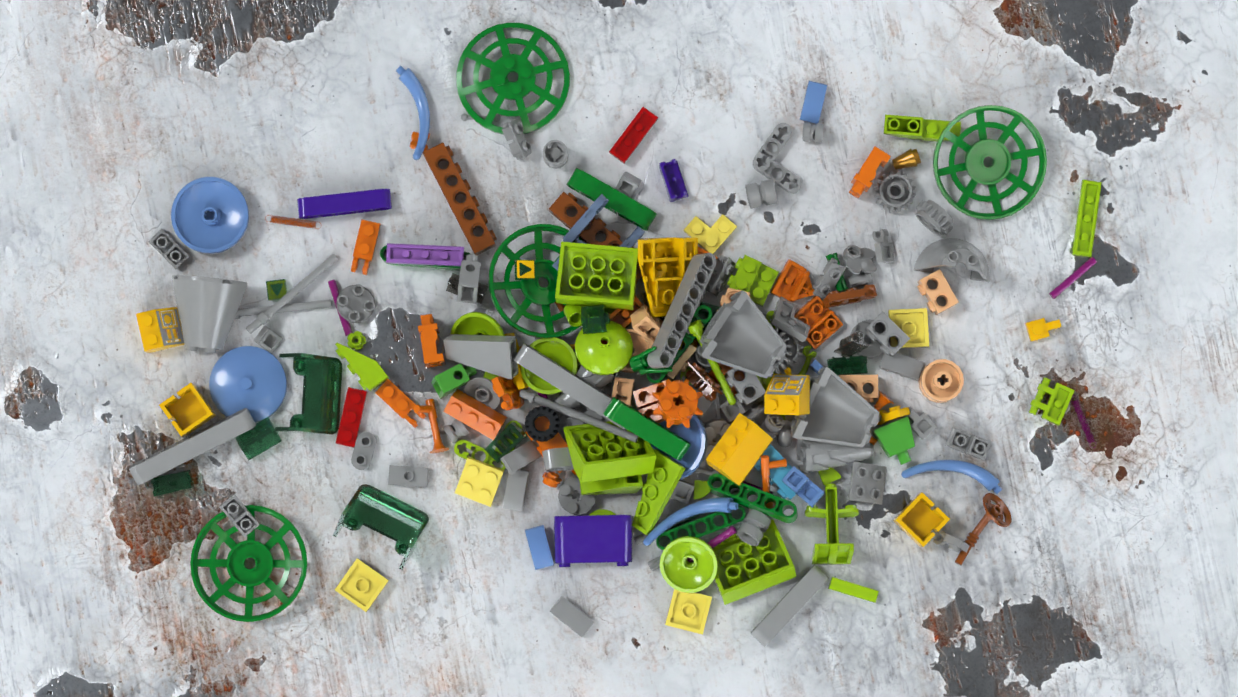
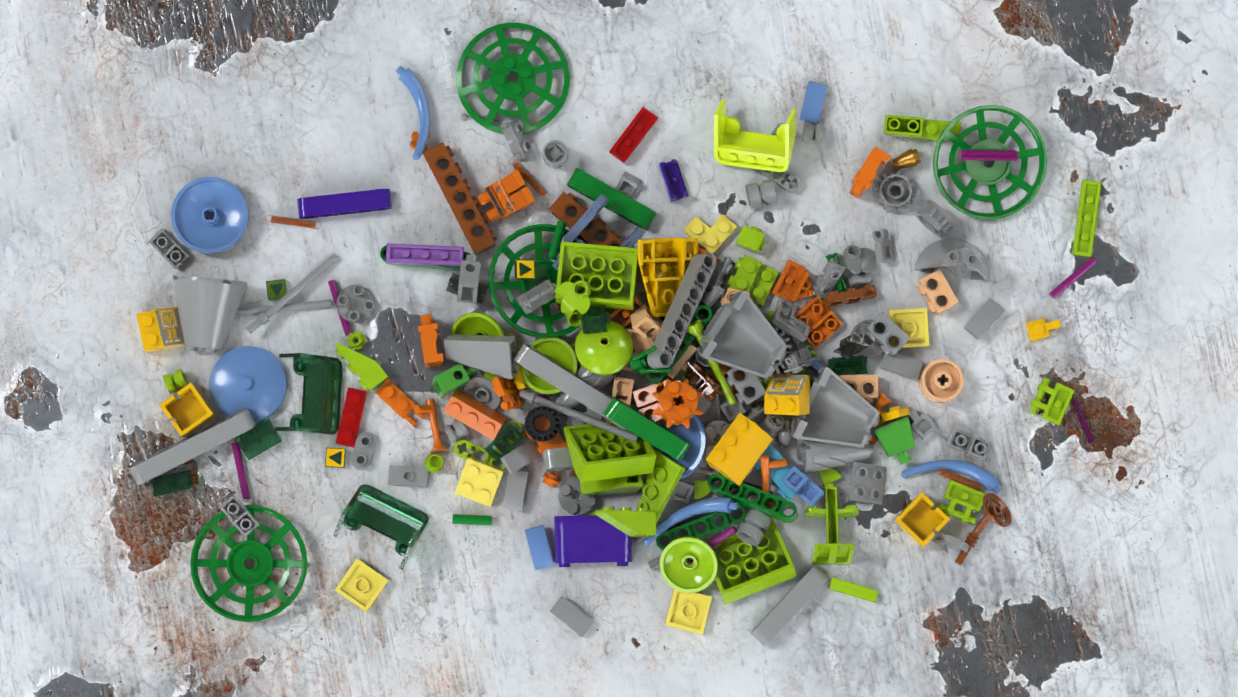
light grey slope [254,326,283,354] -> none
orange hinge [351,219,381,275] -> none
none -> lime wheel [163,369,188,393]
none -> magenta bar [231,442,250,500]
none -> tile [325,448,346,468]
none -> lime plate [424,454,444,473]
none -> green piece [452,514,492,525]
none -> orange hips [477,169,535,222]
none -> orange piece [509,157,550,200]
none -> light grey hinge [516,279,556,314]
none -> green piece [547,221,567,260]
none -> lime plate [554,280,591,315]
none -> lime slope [595,506,656,537]
none -> light grey pin [701,284,725,308]
none -> neon yellow windscreen [714,99,796,172]
none -> lime brick [735,225,766,254]
none -> light grey hinge [784,347,818,374]
none -> orange piece [935,467,986,492]
none -> lime plate [939,480,985,525]
none -> magenta axle [961,150,1018,161]
none -> light grey slope [964,298,1005,340]

